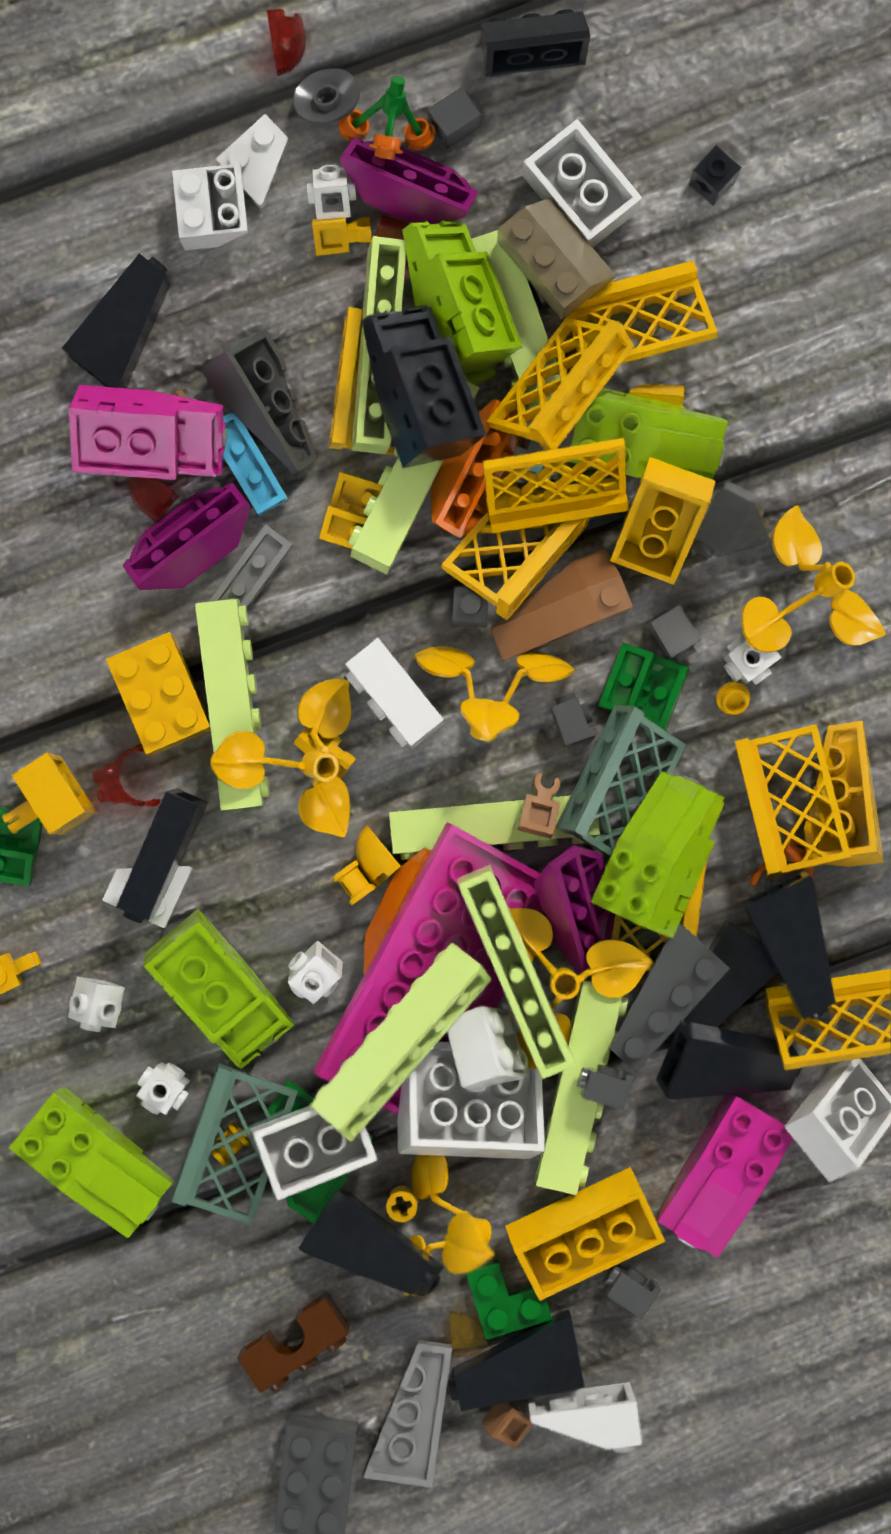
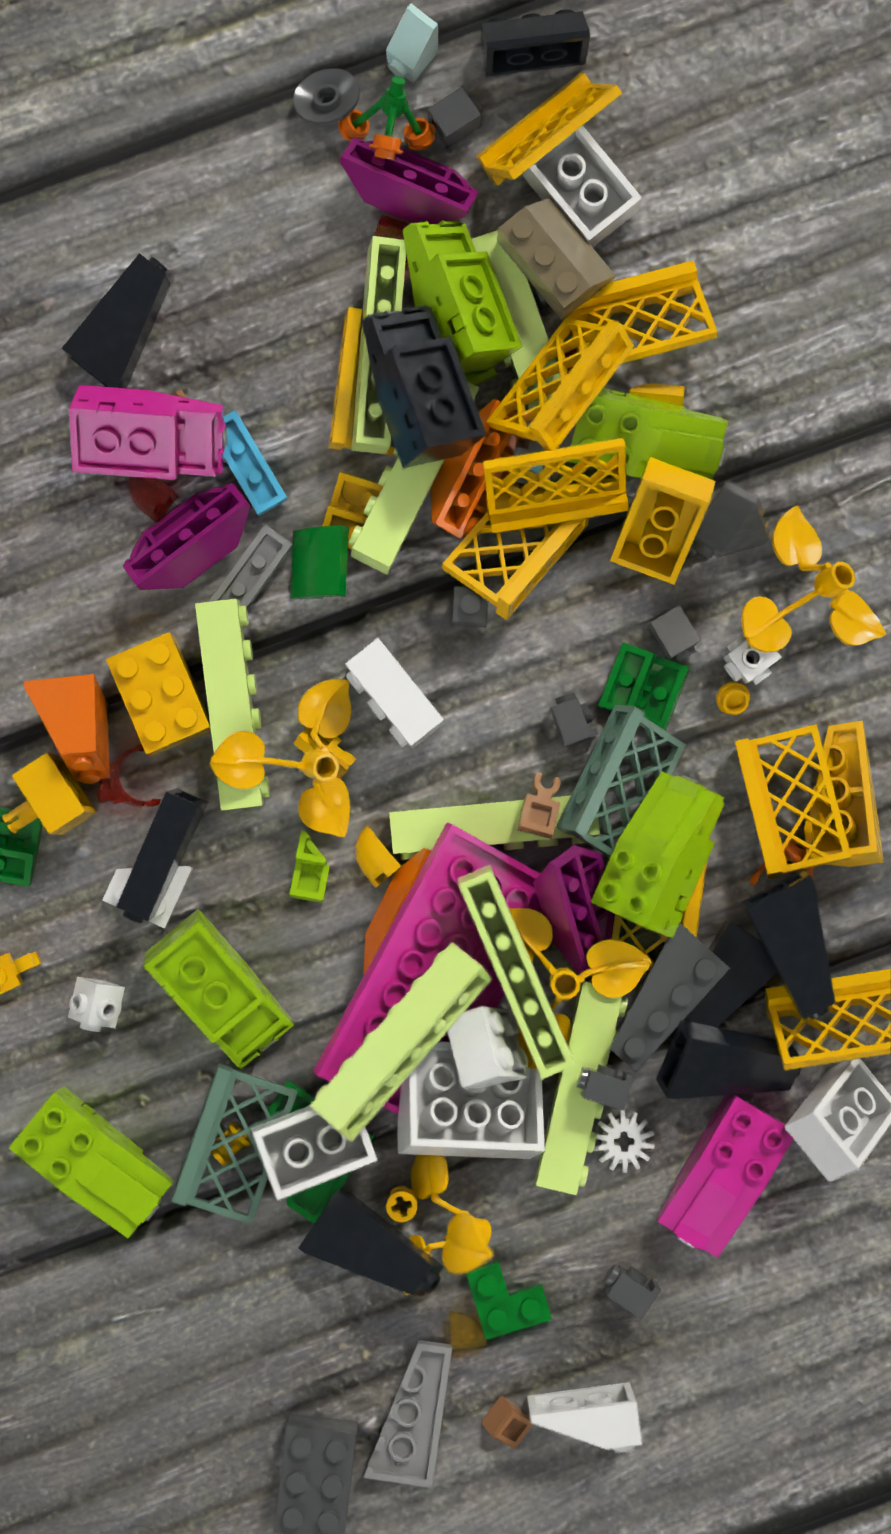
white brick [136,1062,190,1115] -> none
white slope [172,163,248,251] -> none
dark grey wedge [201,329,317,474] -> none
white wing [216,114,289,210] -> none
reddish brown arch [237,1292,350,1393] -> none
clear red brick [267,9,306,76] -> none
white brick [288,940,343,1004] -> none
white brick [307,165,356,220] -> none
yellow plate [312,217,372,256] -> none
yellow bush [332,860,376,905] -> none
yellow plant [413,646,575,742] -> none
black slope [449,1310,585,1411] -> none
medium nougat wedge [491,548,633,661] -> none
yellow slope [505,1167,666,1301] -> none
black brick [688,145,742,206] -> none
none -> orange slope [24,674,110,784]
none -> lime slope [289,830,330,903]
none -> green slope [290,525,349,600]
none -> light aqua slope [386,4,438,84]
none -> yellow fence [475,73,622,186]
none -> white gear [594,1110,655,1173]

